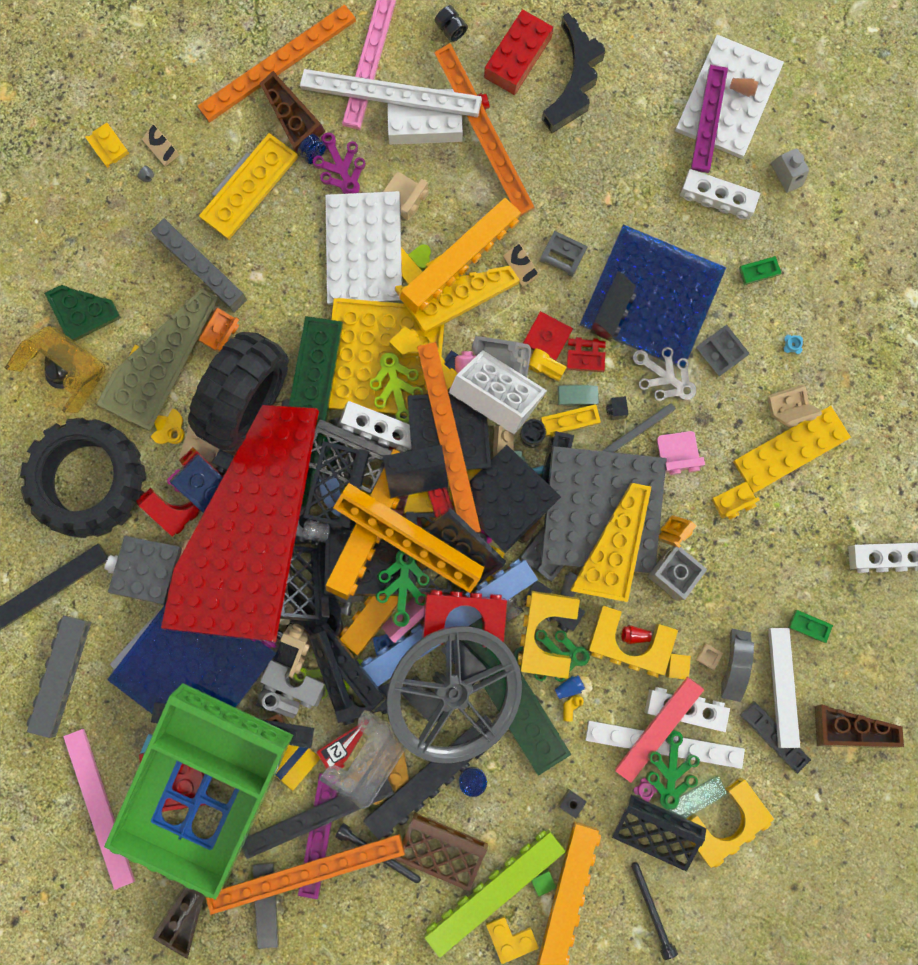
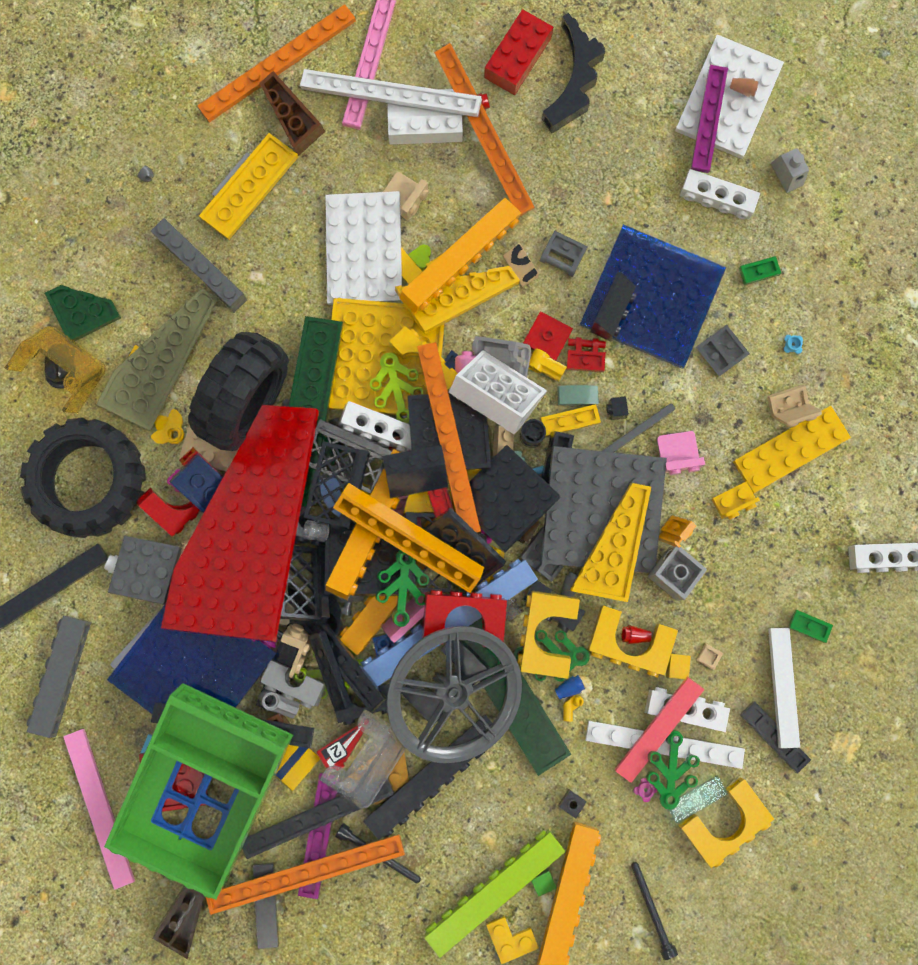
yellow plate [85,123,129,168] -> none
tan slope [142,124,179,166] -> none
orange bracket [198,308,239,352] -> none
black plate [212,449,235,474] -> none
clear blue wheel [297,134,327,164] -> none
magenta plant [313,132,366,194] -> none
reddish brown fence [396,813,488,892] -> none
black wheel [434,5,468,42] -> none
clear blue wheel [459,767,487,797] -> none
black fence [612,794,707,872] -> none
plant [633,347,697,401] -> none
dark grey arch [721,629,754,702] -> none
reddish brown wedge [814,704,904,748] -> none

